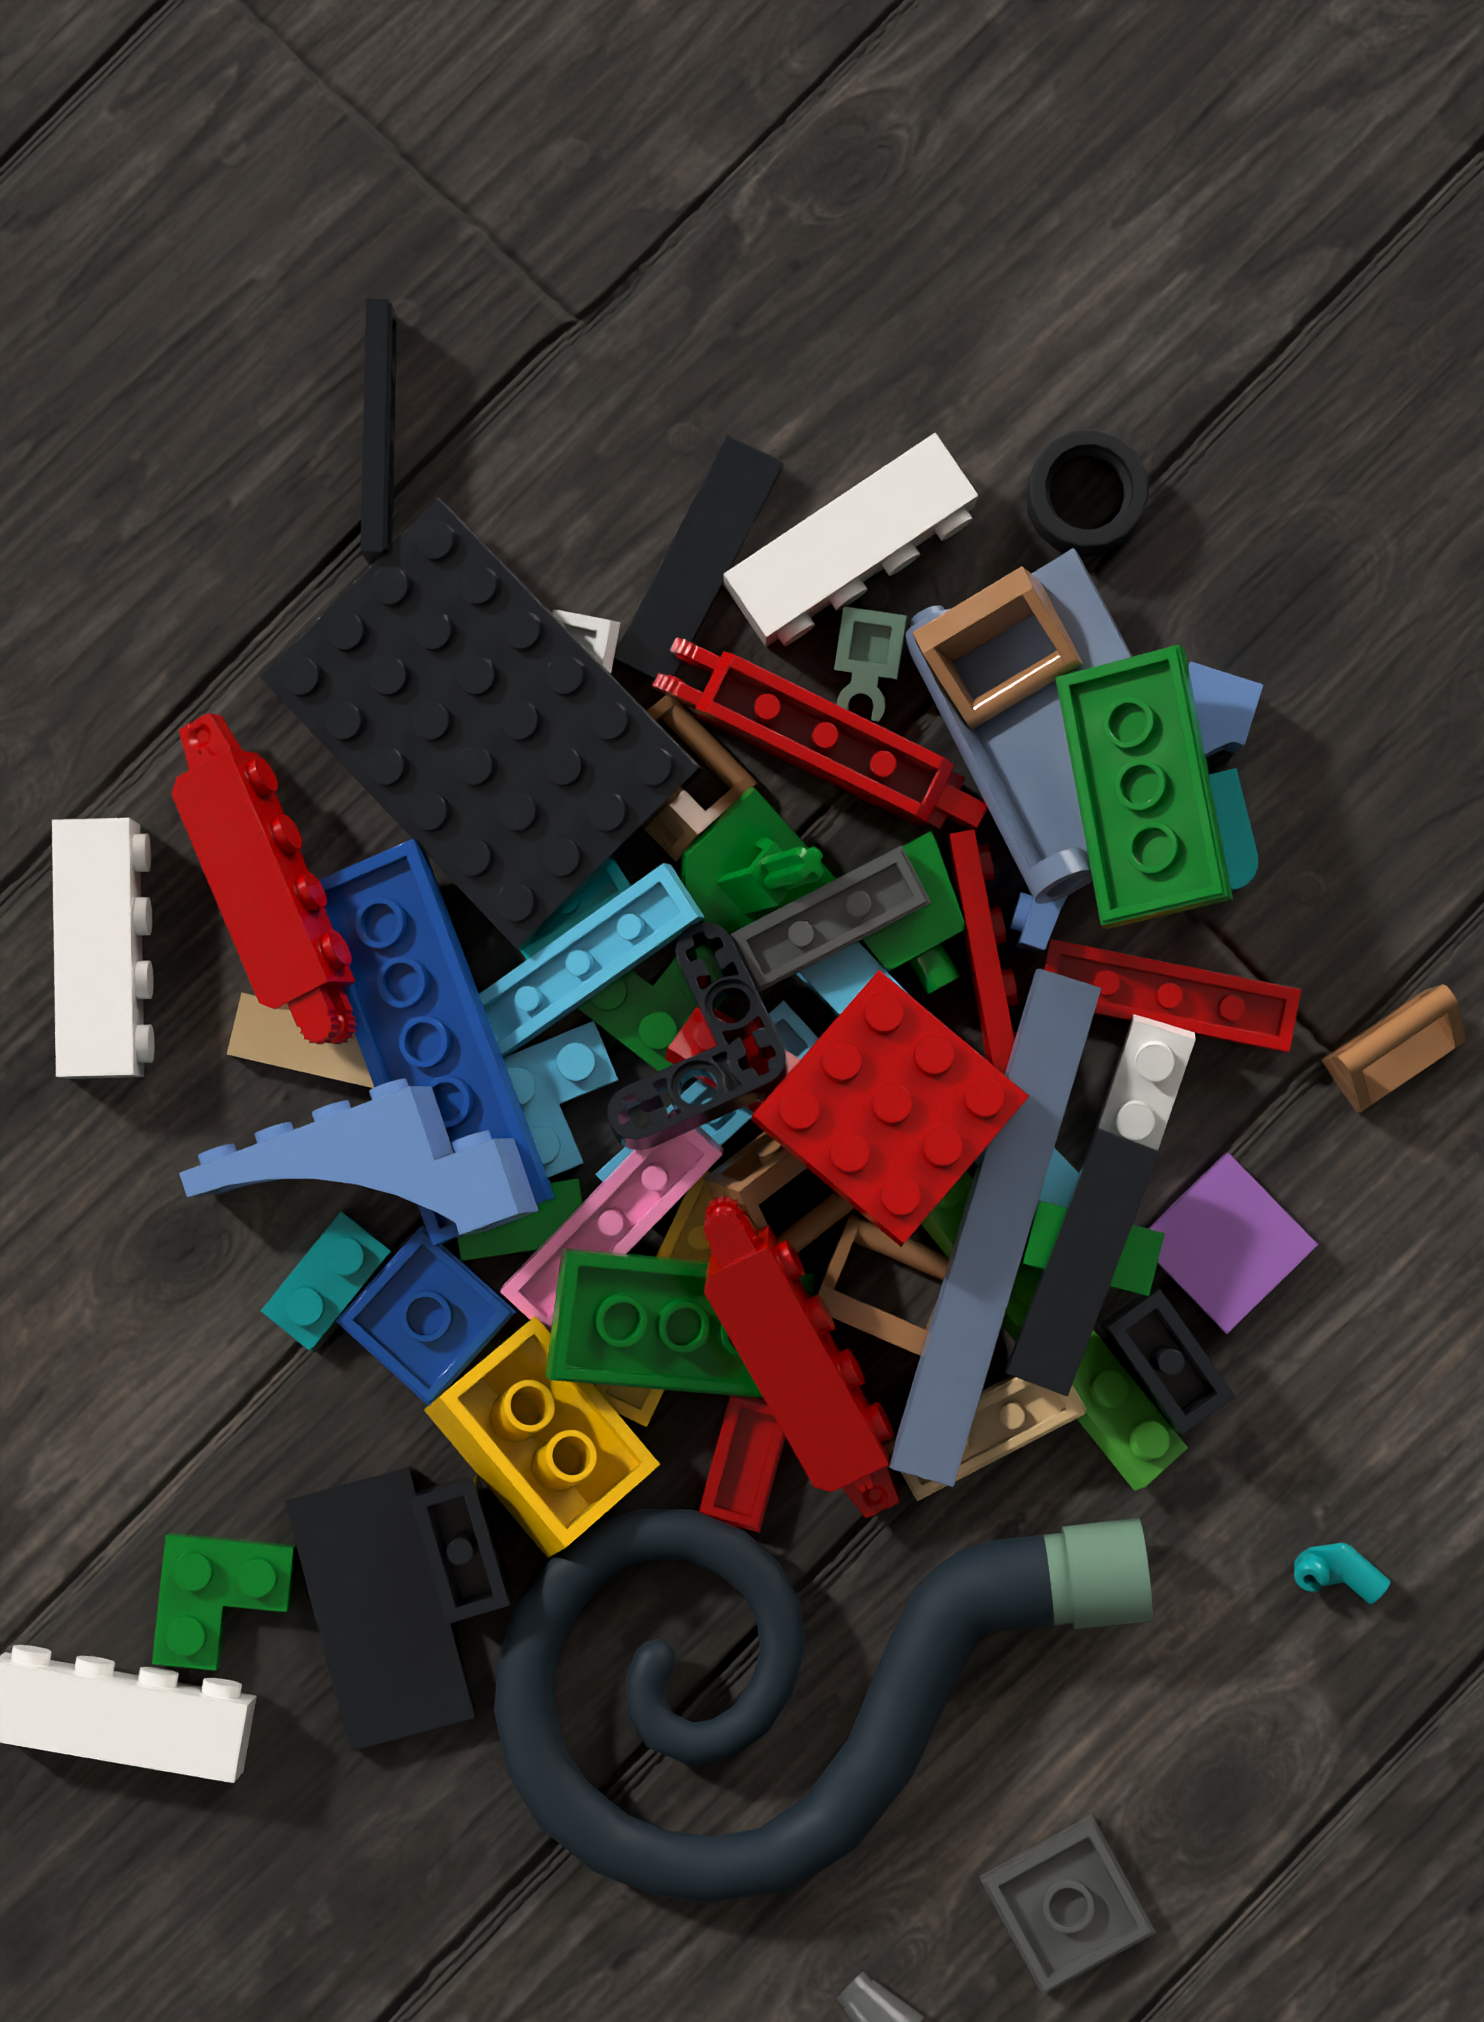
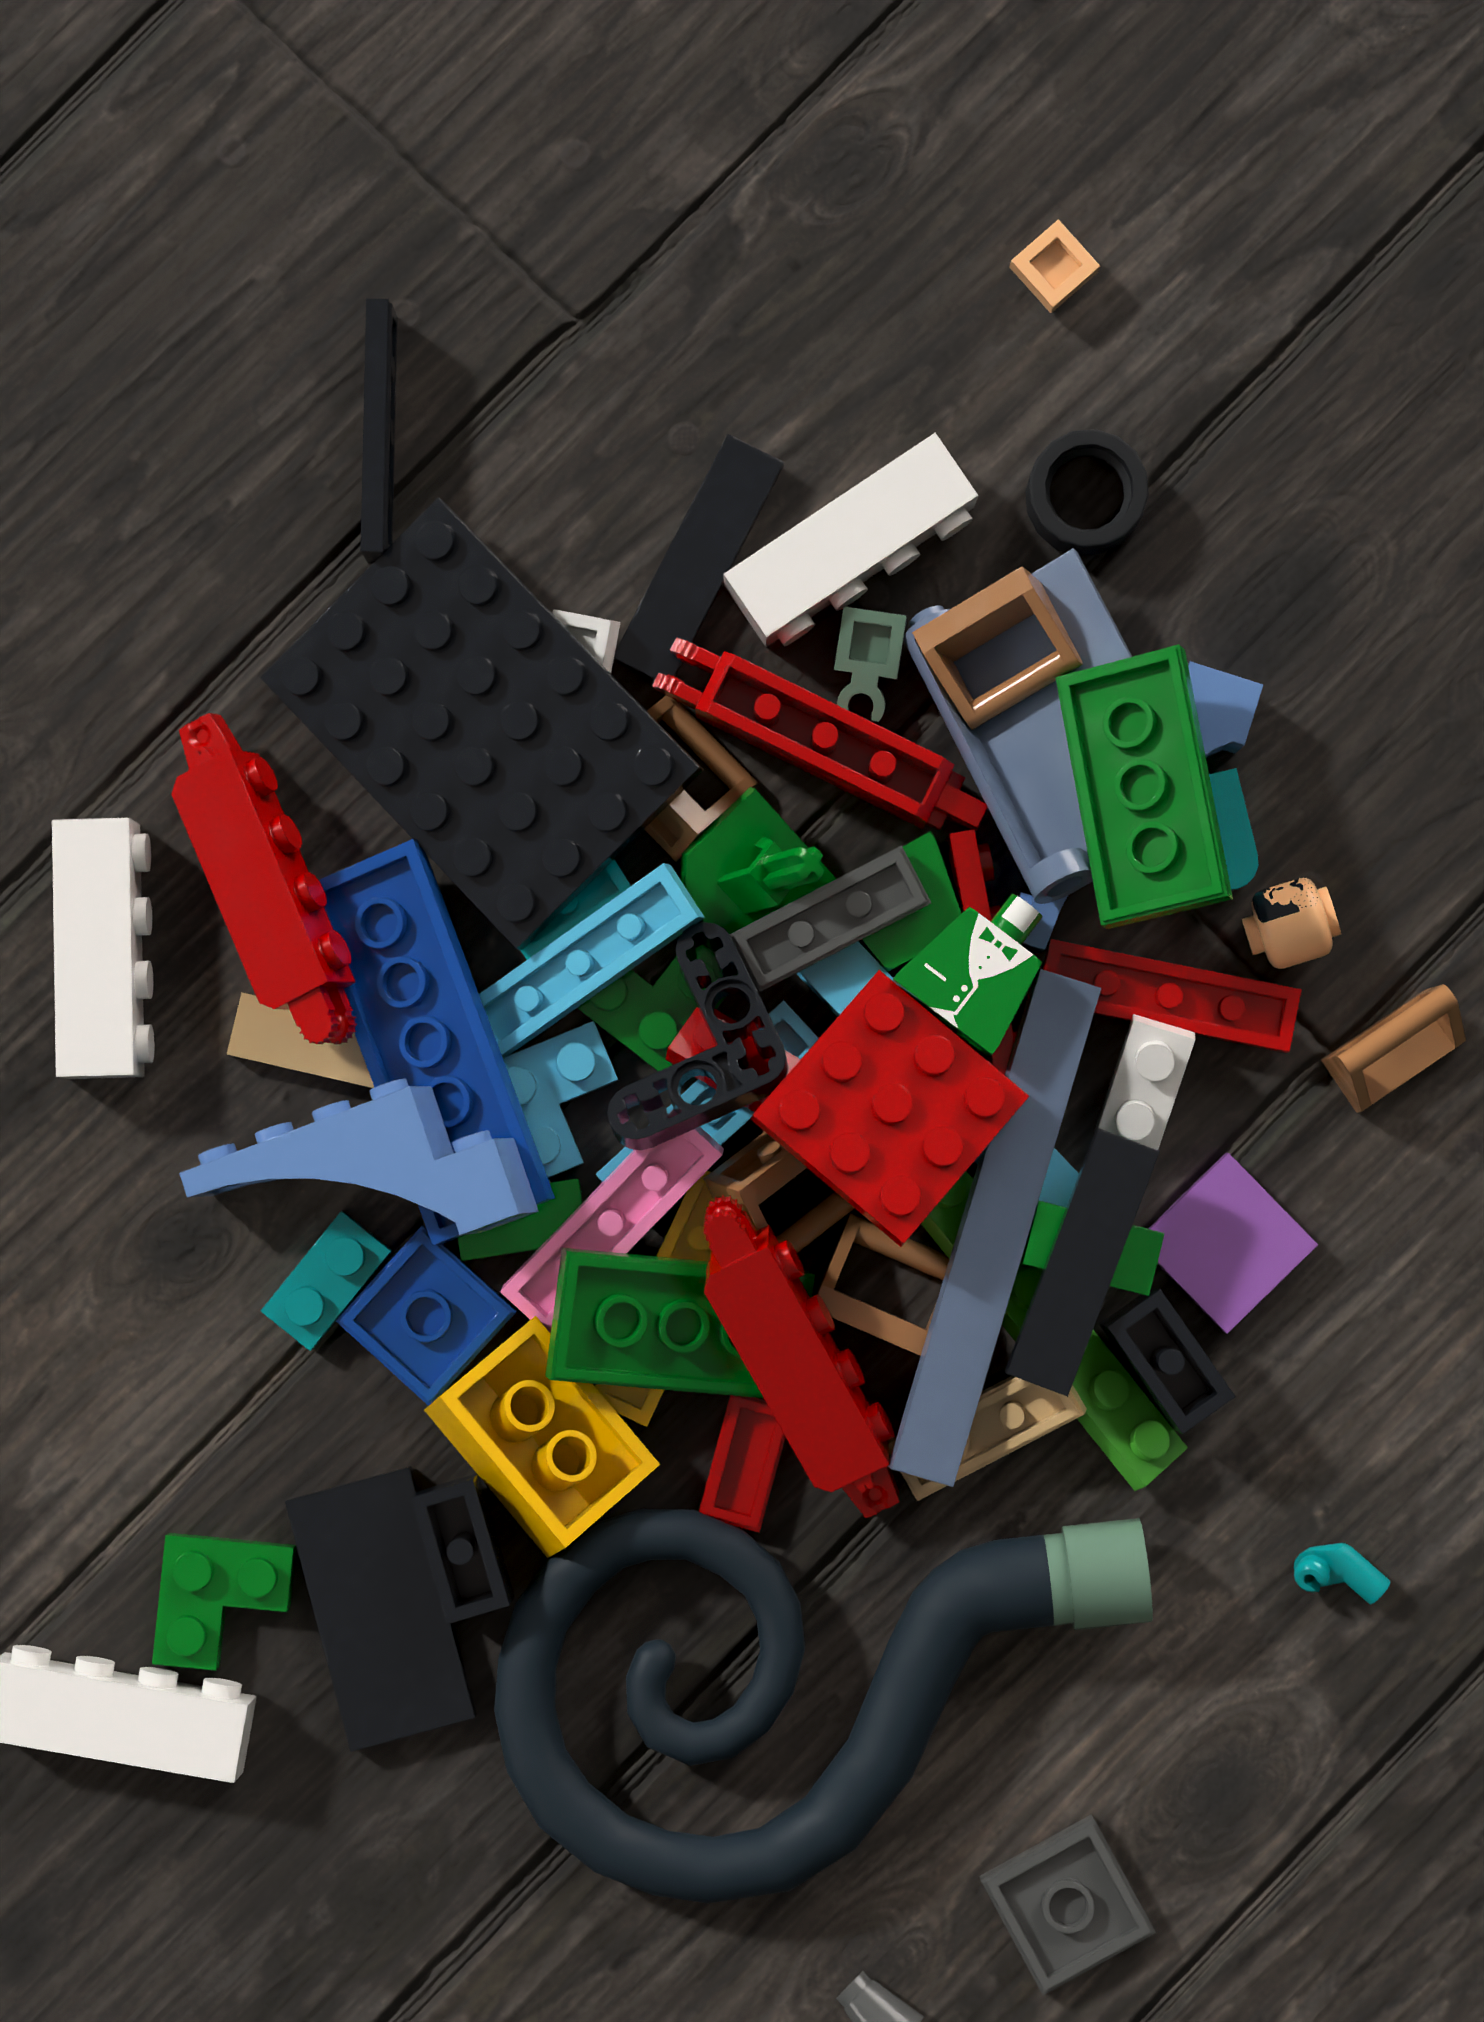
none -> green torso [892,894,1043,1057]
none -> light nougat plate [1009,219,1100,313]
none -> light nougat head [1242,878,1341,969]

